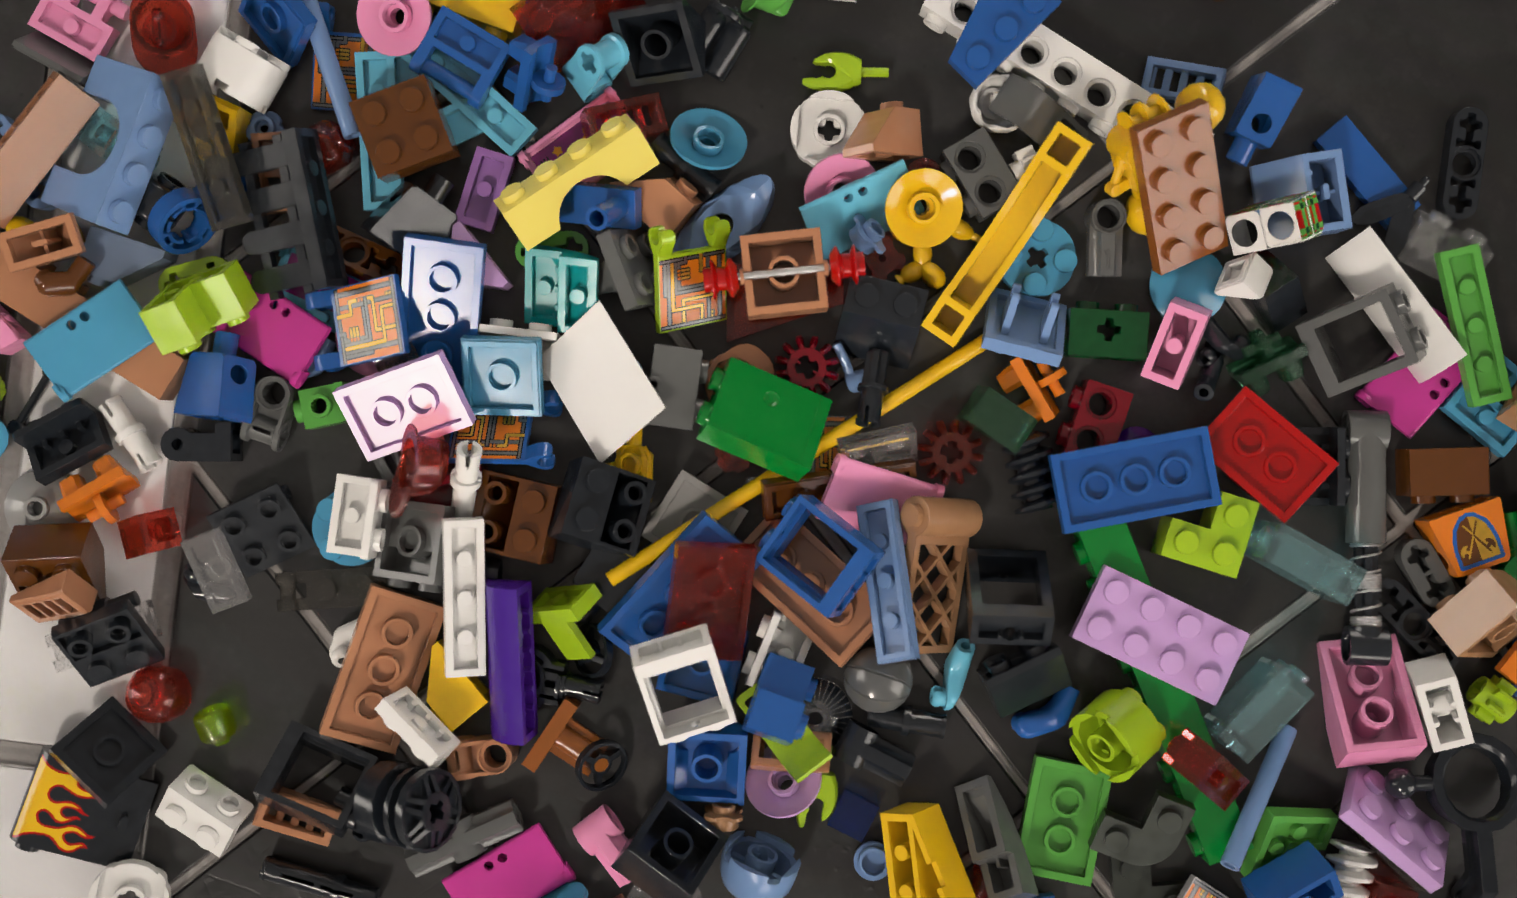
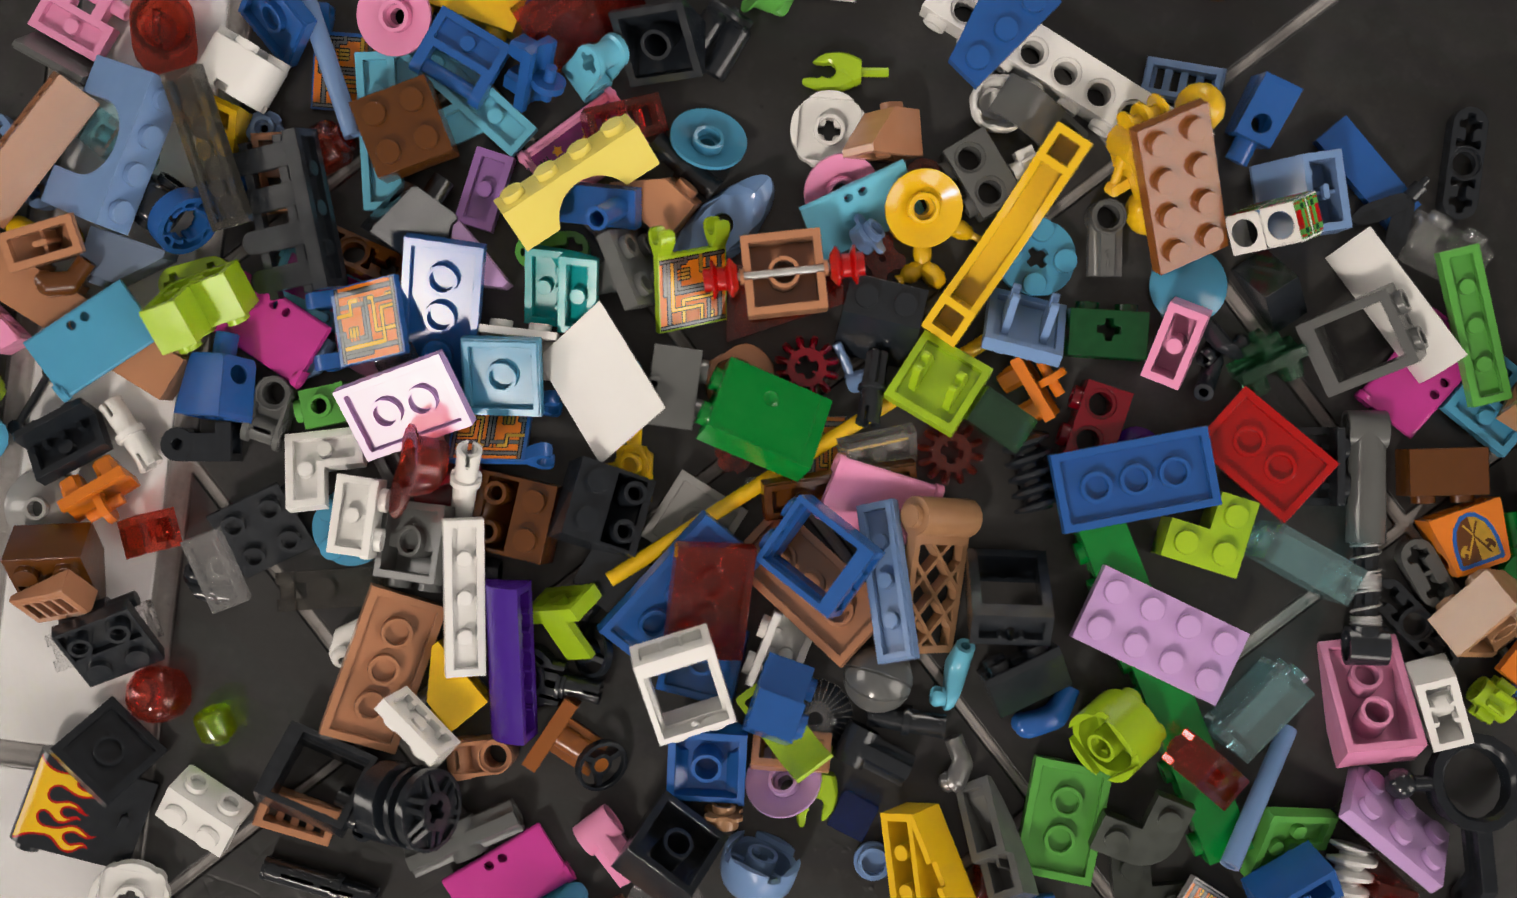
white slope [1214,252,1273,299] -> none
none -> white plate [284,427,367,513]
none -> lime plate [884,330,993,438]
none -> flat silver arm [938,733,973,793]

